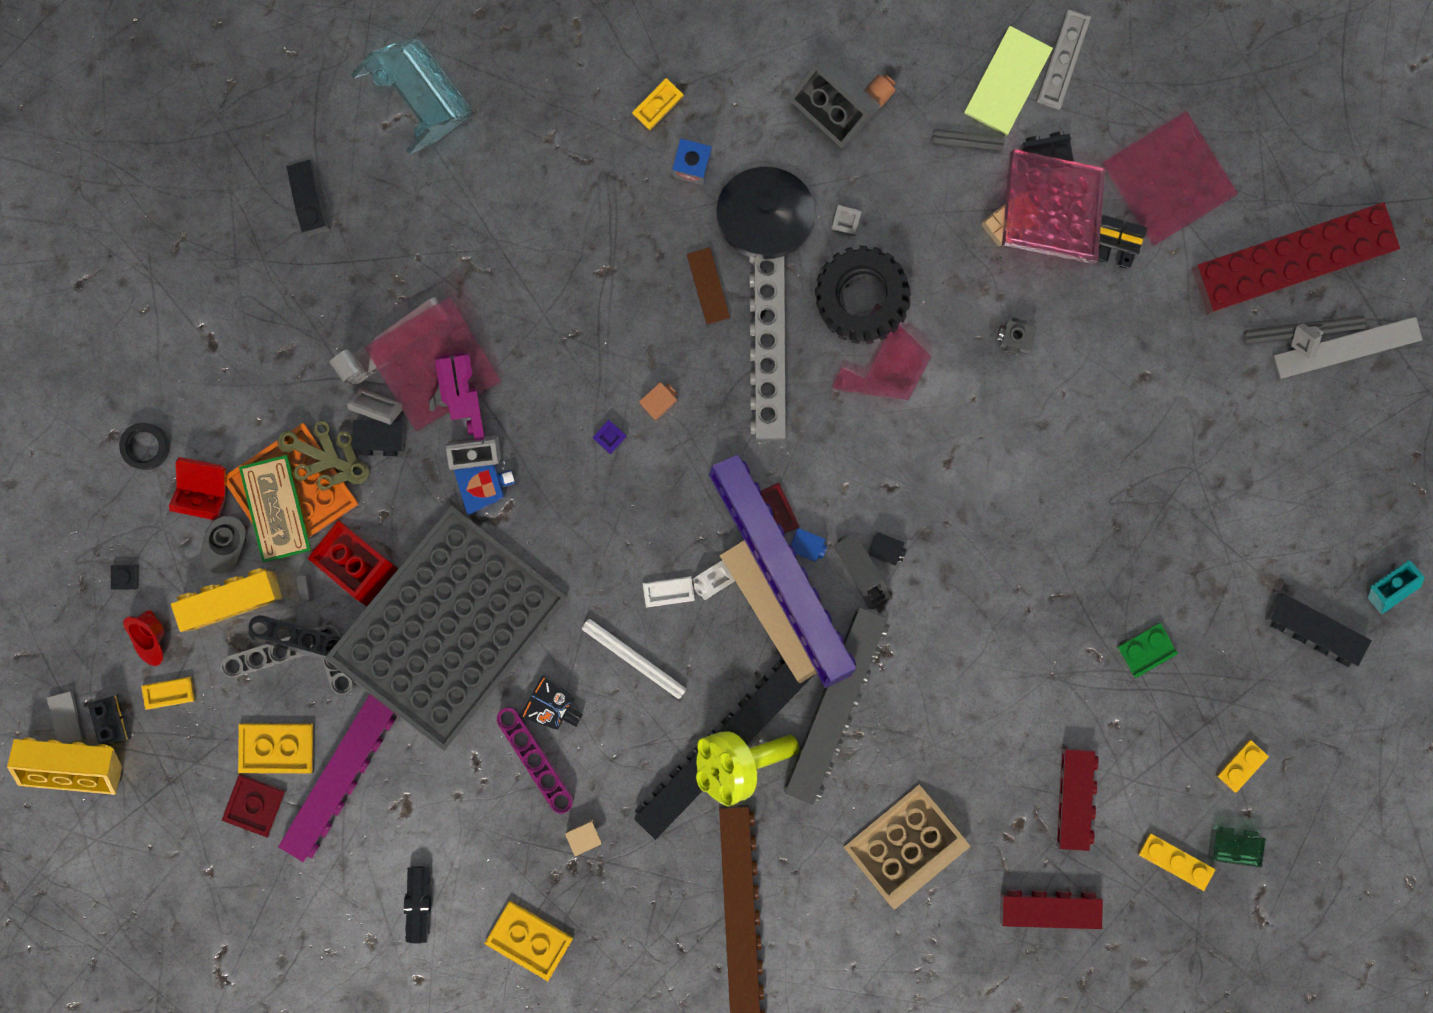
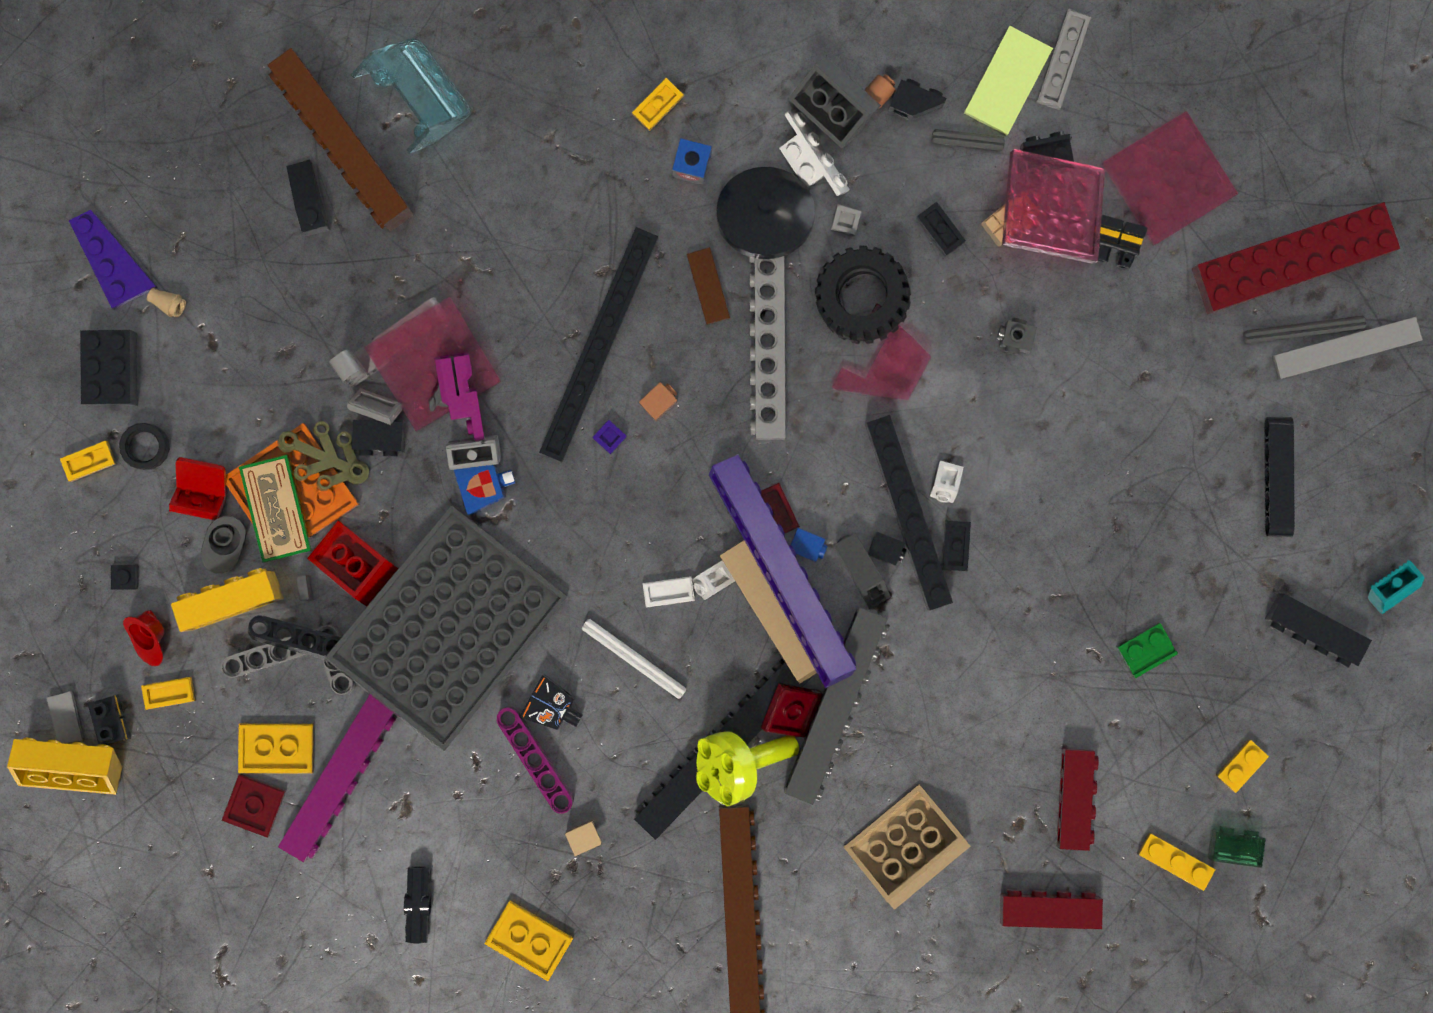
light grey tile [1291,323,1323,358] -> none
none -> yellow plate [60,441,117,482]
none -> dark purple wing [69,210,158,309]
none -> black brick [80,330,138,407]
none -> tan cone [147,288,186,317]
none -> reddish brown brick [268,48,414,232]
none -> black plate [539,227,659,462]
none -> dark red tile [761,684,823,738]
none -> white bracket [779,109,850,196]
none -> black brick [865,415,953,611]
none -> black slope [888,79,947,120]
none -> black plate [916,202,966,257]
none -> white bracket [930,461,964,503]
none -> black plate [942,521,971,571]
none -> black beam [1264,417,1295,537]

